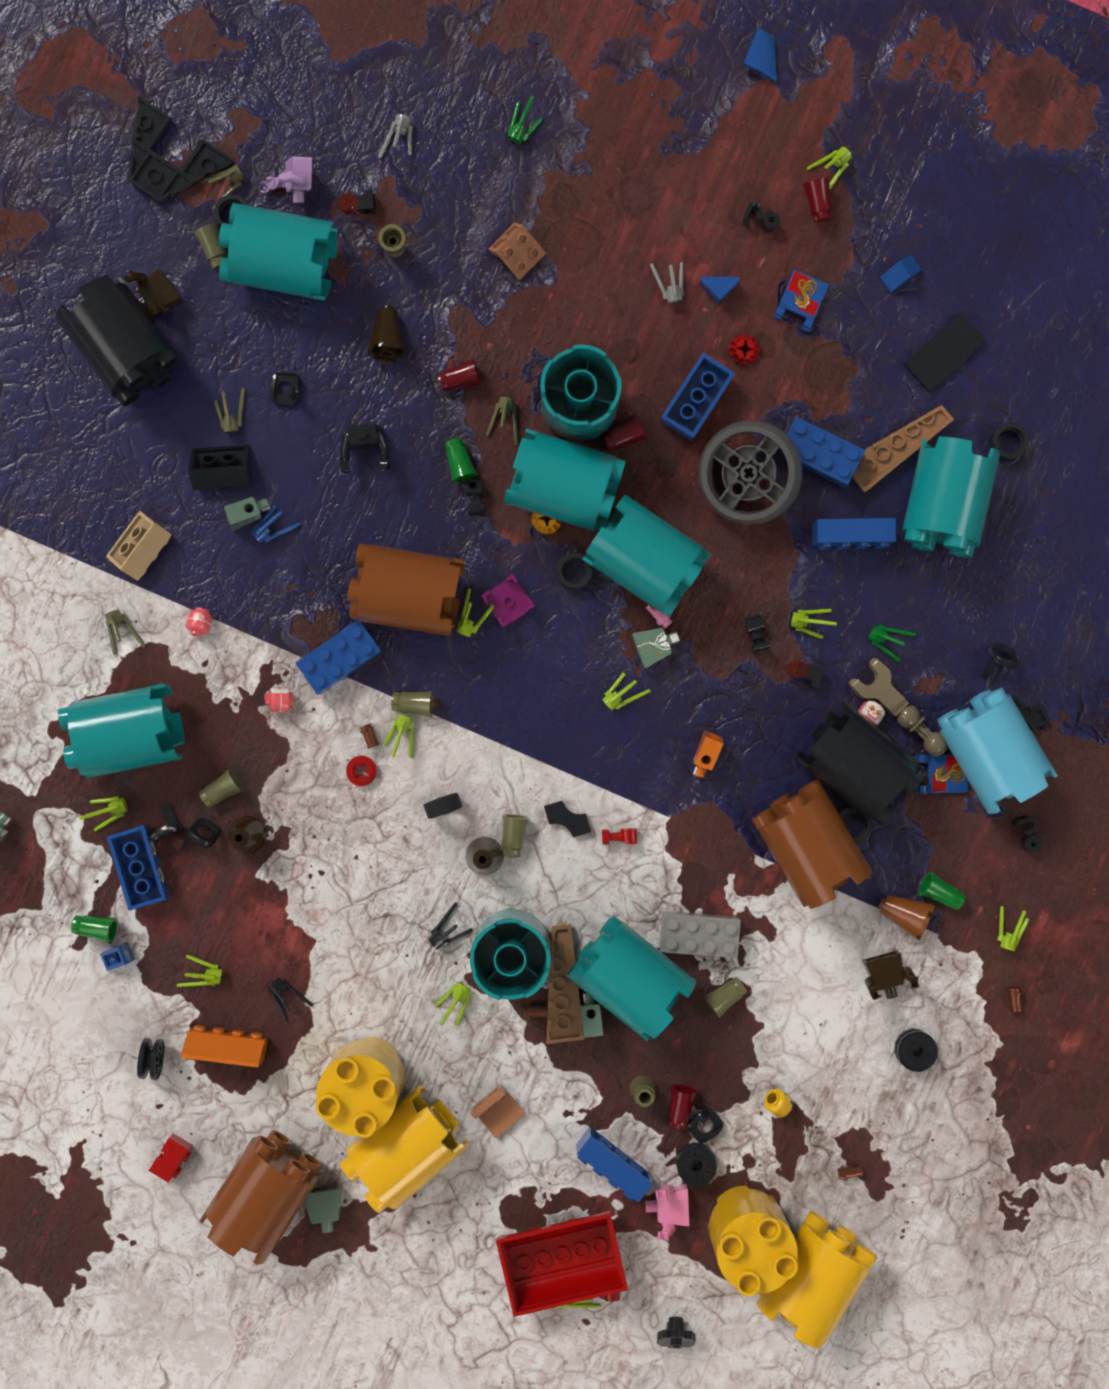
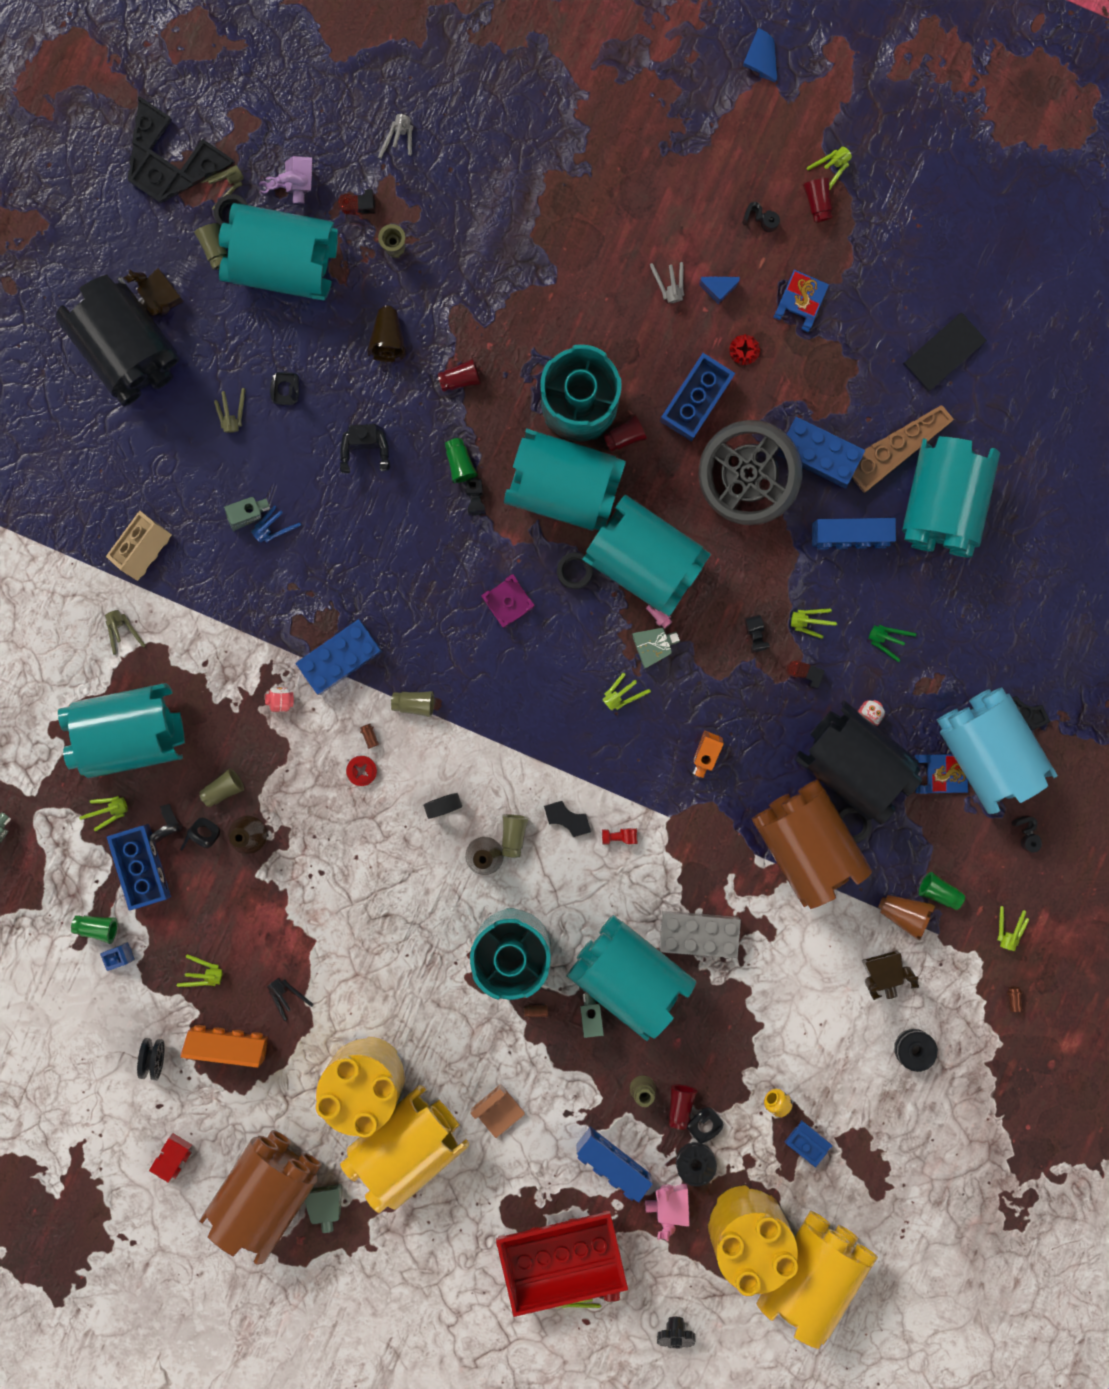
coral head [185,607,213,637] -> none
black slope [188,445,252,490] -> none
dark orange brick [347,543,464,637] -> none
lime plant [383,714,415,758] -> none
black plant [428,902,473,950] -> none
lime plant [435,982,471,1026] -> none
lime plant [456,588,494,637] -> none
olive plant [486,397,518,445] -> none
nougat bracket [488,222,546,280] -> none
green plant [507,95,543,144] -> none
light orange gear [532,513,562,534] -> none
medium nougat wing [546,924,584,1044] -> none
olive plant [703,977,747,1018] -> none
copper pin [837,1163,863,1181] -> none
dark tan piece [848,658,948,756] -> none
blue slope [880,255,922,293] -> none
black piece [981,643,1018,680] -> none
black tyre [990,423,1029,461] -> none
none -> blue plate [784,1120,833,1168]

